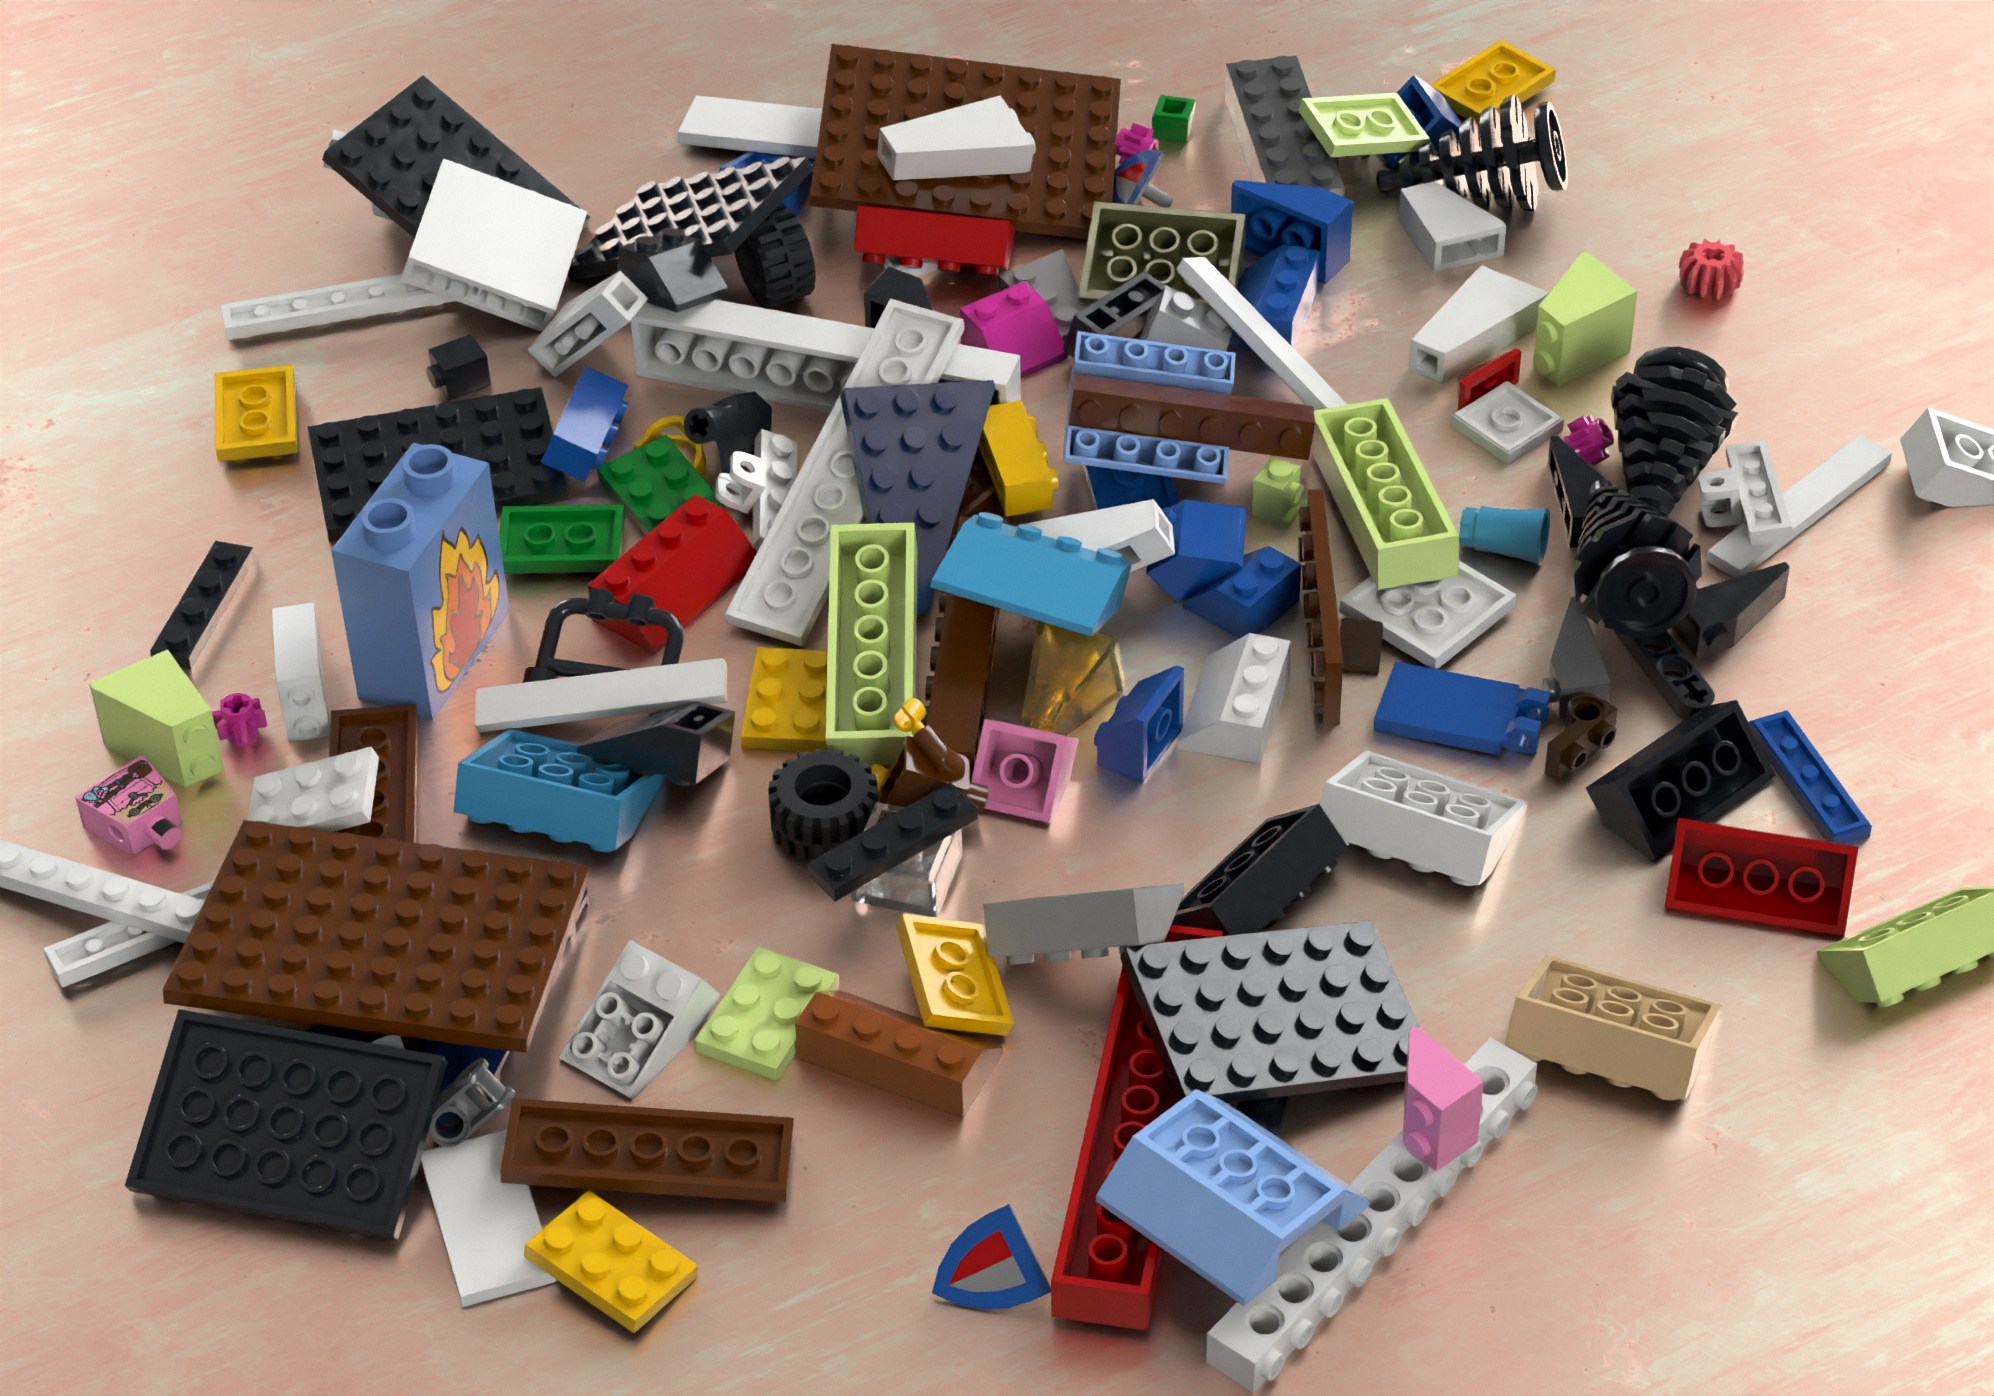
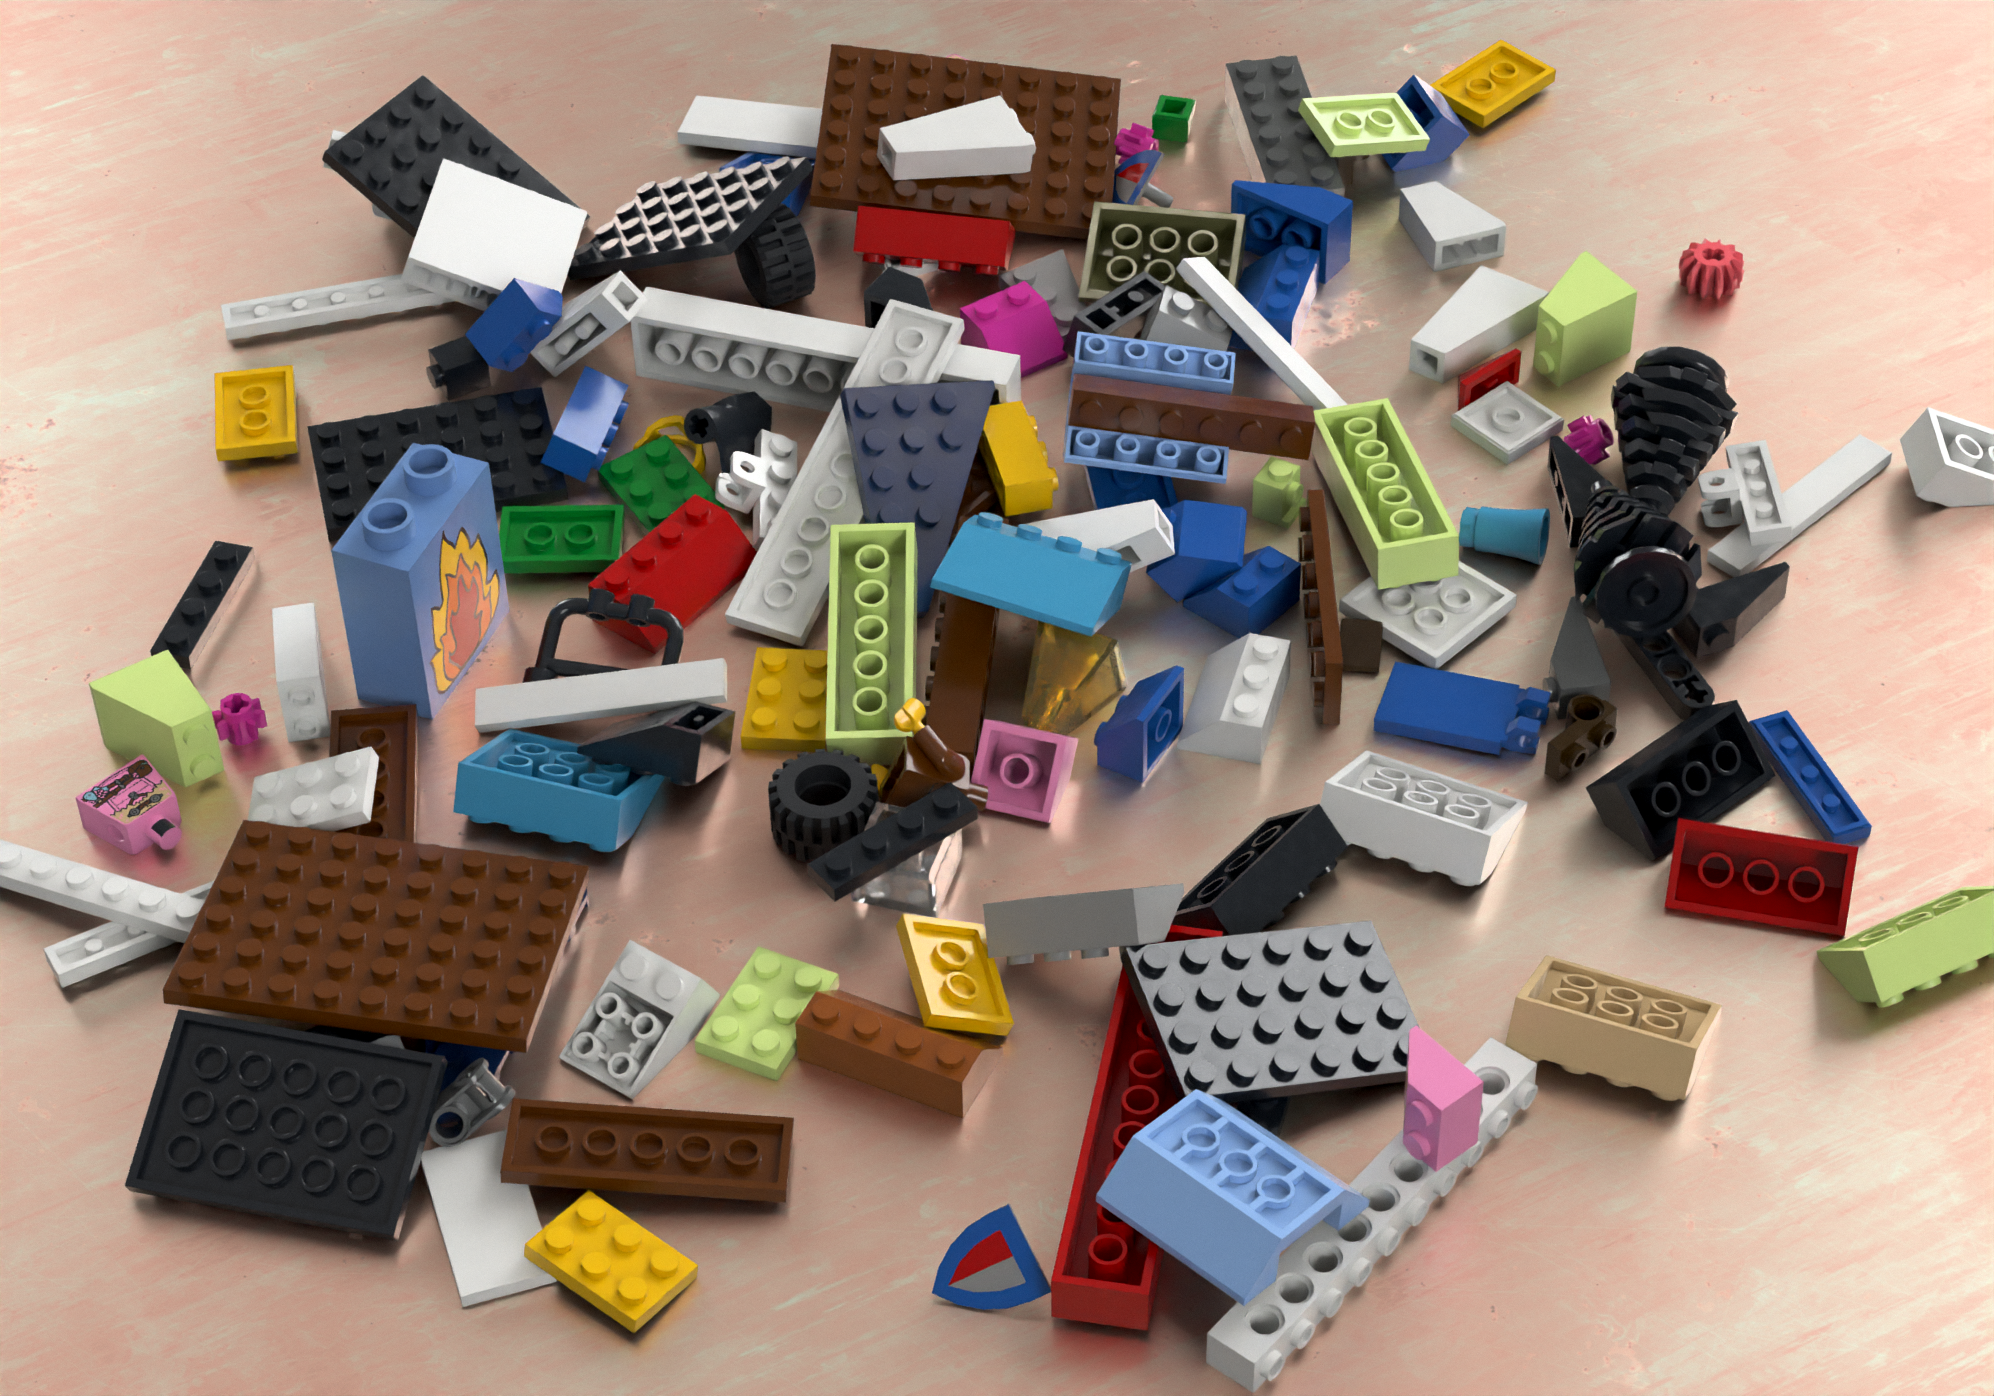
black slope [618,228,728,313] -> none
black plant [1376,94,1568,212] -> none
none -> blue slope [465,278,563,372]

